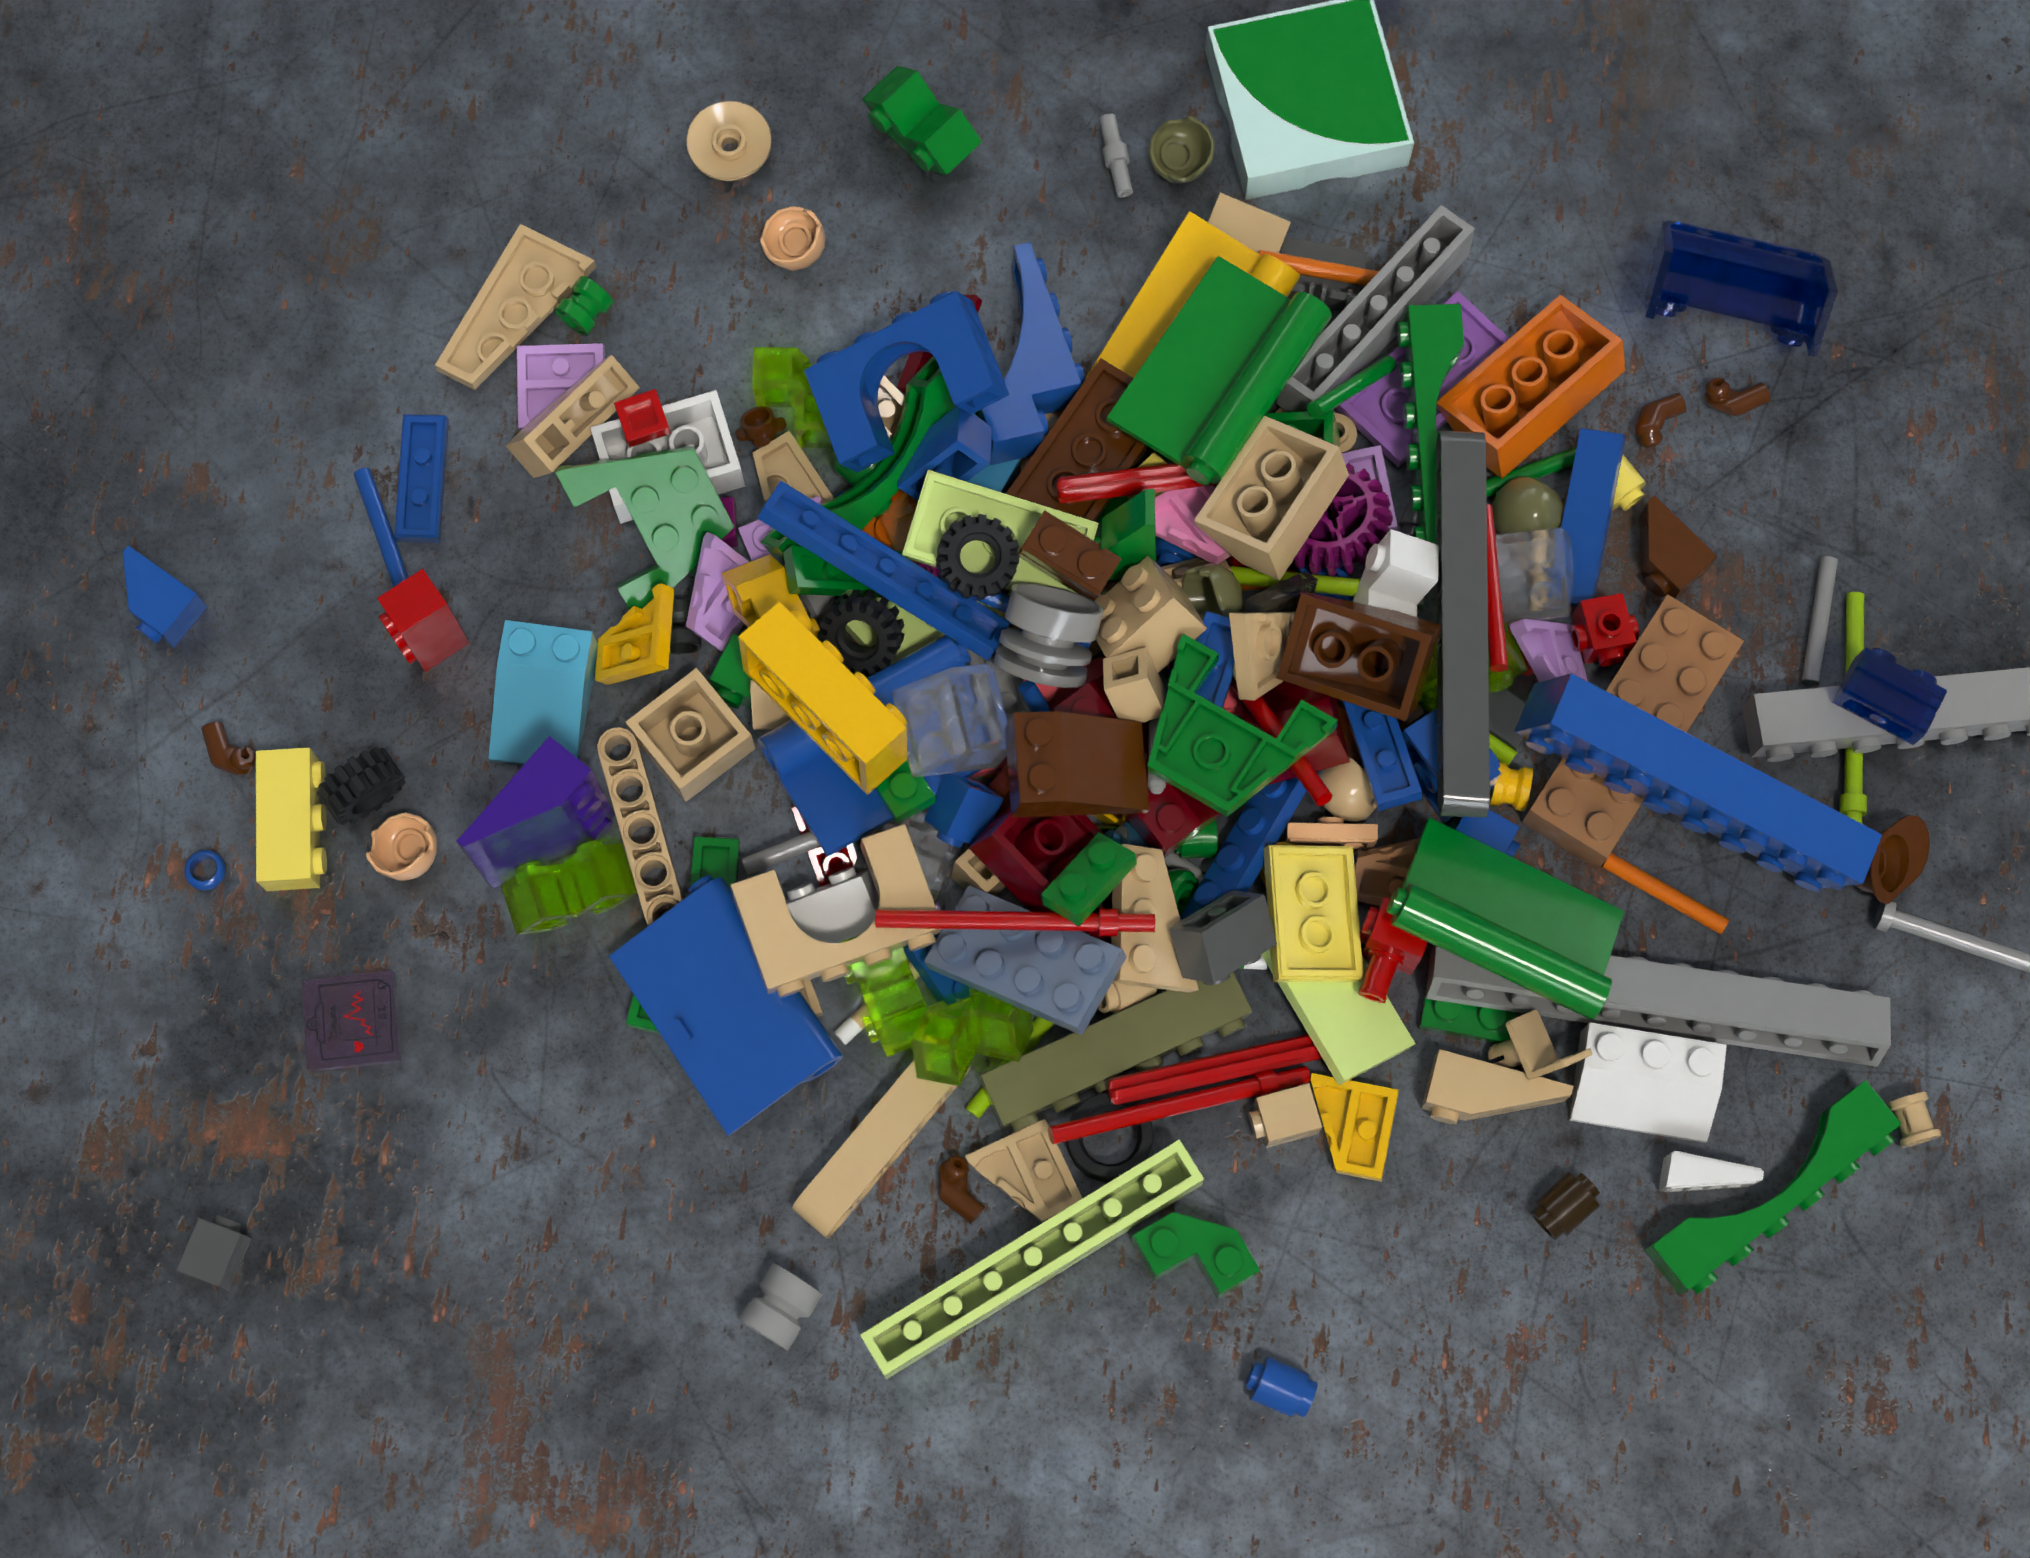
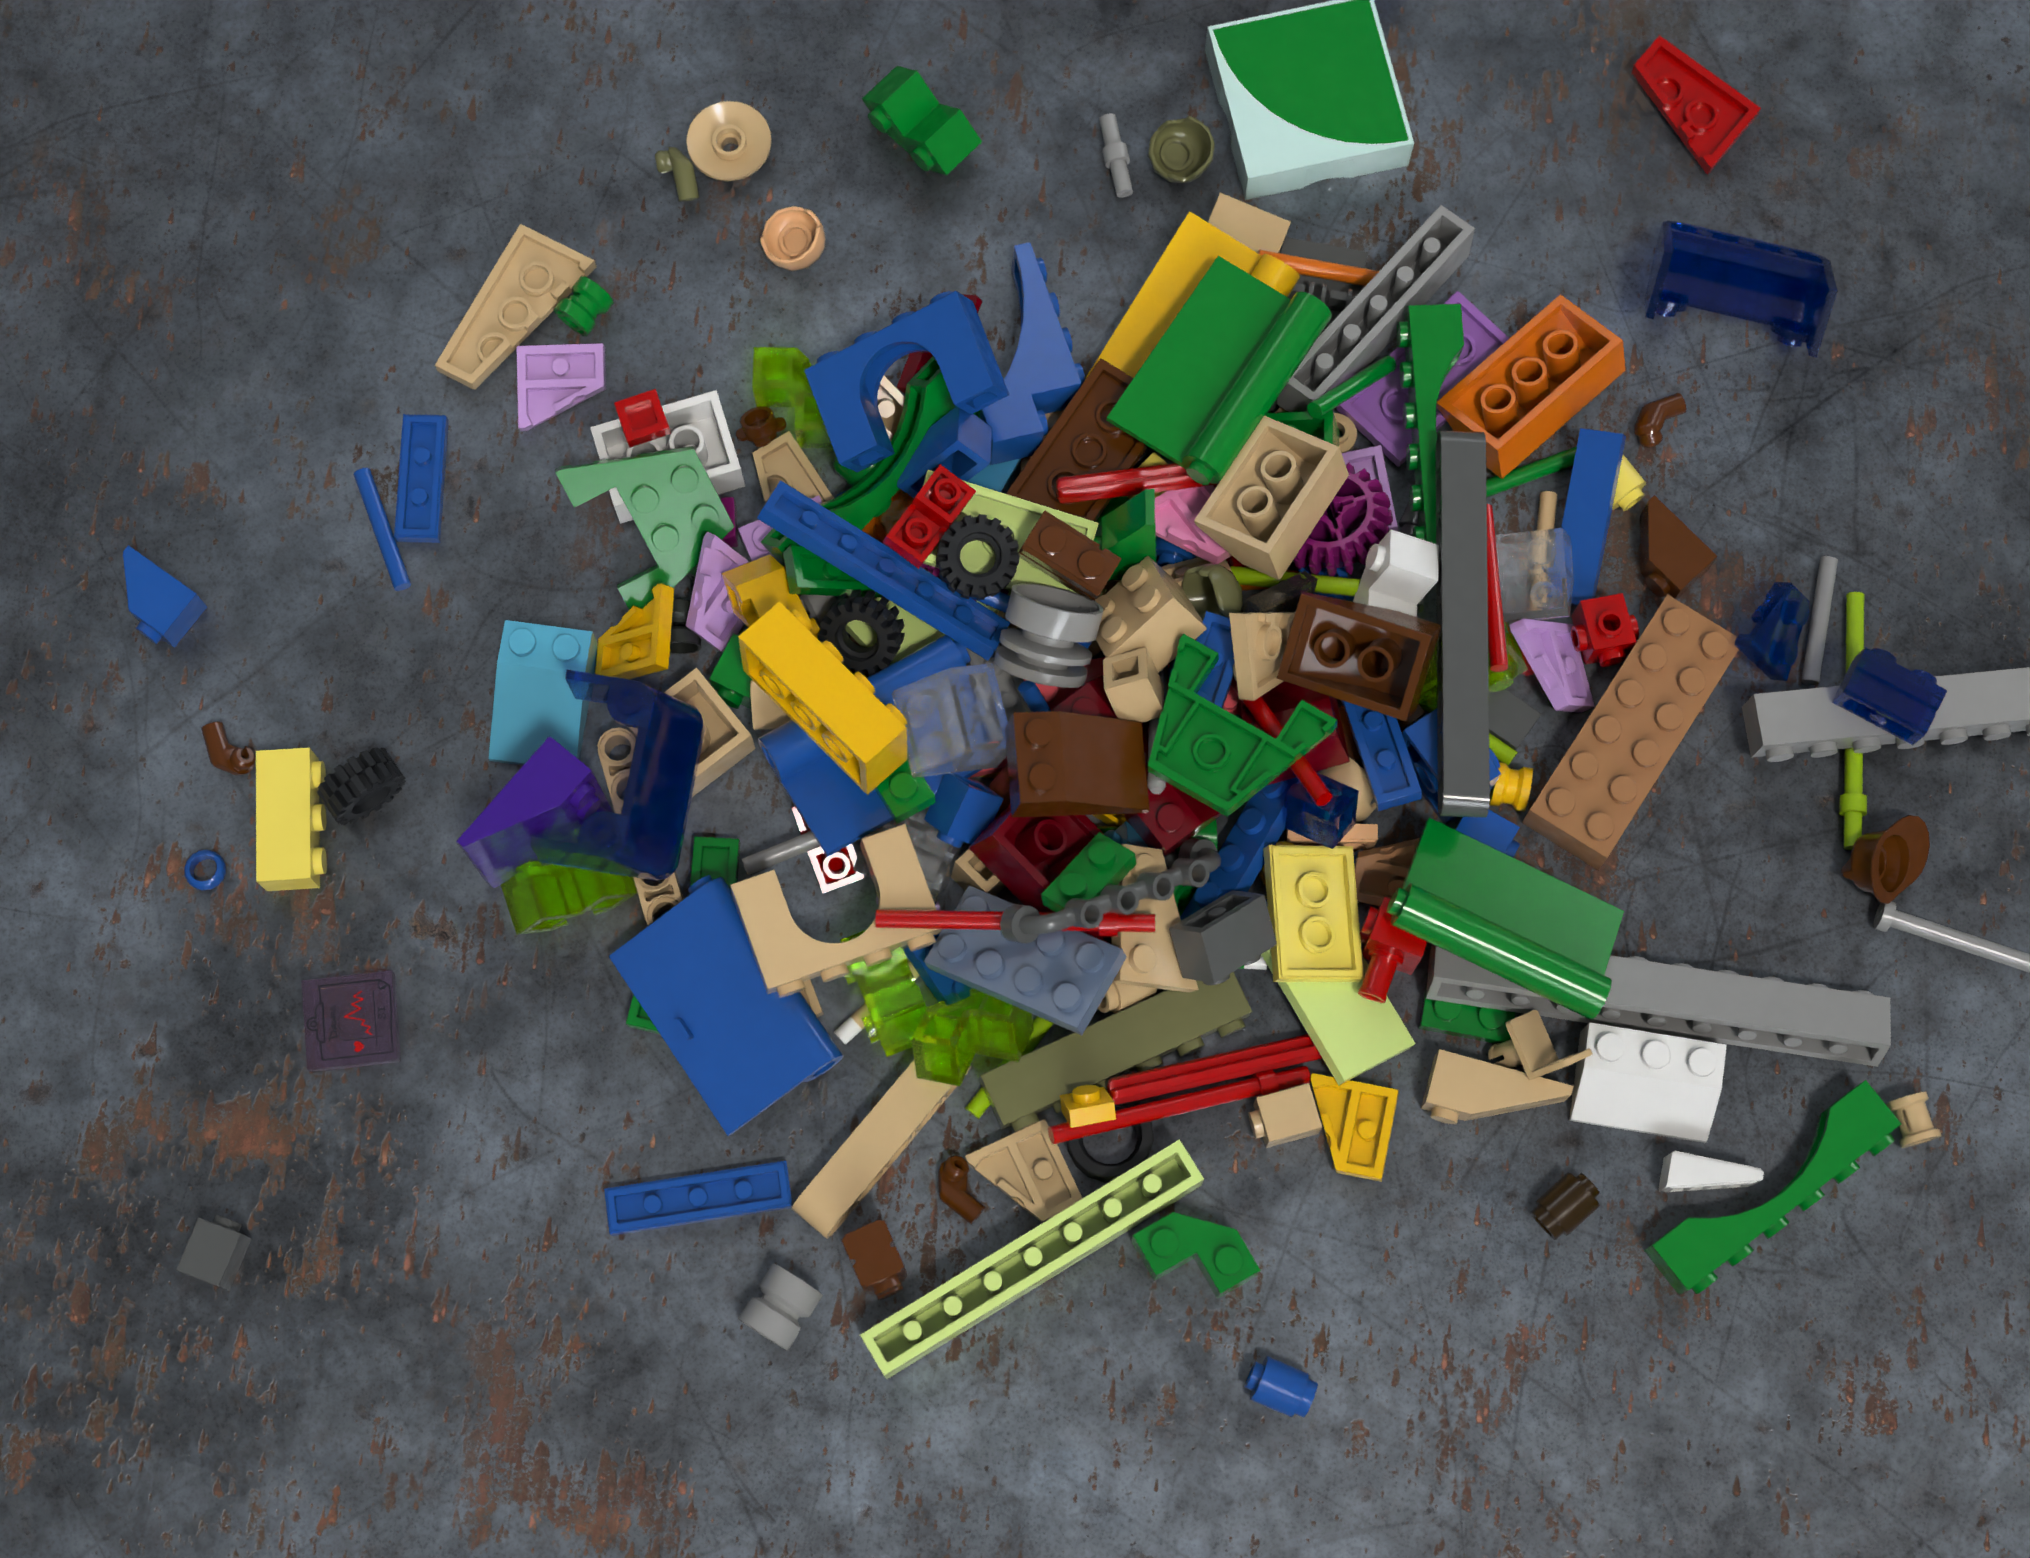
light nougat hair [366,812,437,881] -> none
red brick [377,568,470,672] -> none
tan slope [505,355,640,478] -> none
white brick [786,867,878,943] -> none
olive hair [1492,477,1564,544] -> none
blue brick [1514,673,1882,892] -> none
orange bar [1602,853,1730,935] -> none
reddish brown arm [1704,378,1771,416] -> none
none -> clear blue windscreen [530,670,705,881]
none -> blue tile [604,1161,793,1236]
none -> olive arm [655,147,700,202]
none -> reddish brown brick [842,1219,908,1301]
none -> red slope [883,464,976,569]
none -> dark grey bar [1000,838,1221,943]
none -> yellow plate [1060,1085,1116,1128]
none -> clear blue brick [1284,772,1359,849]
none -> red wing [1631,35,1761,175]
none -> clear blue wing [1734,582,1810,681]

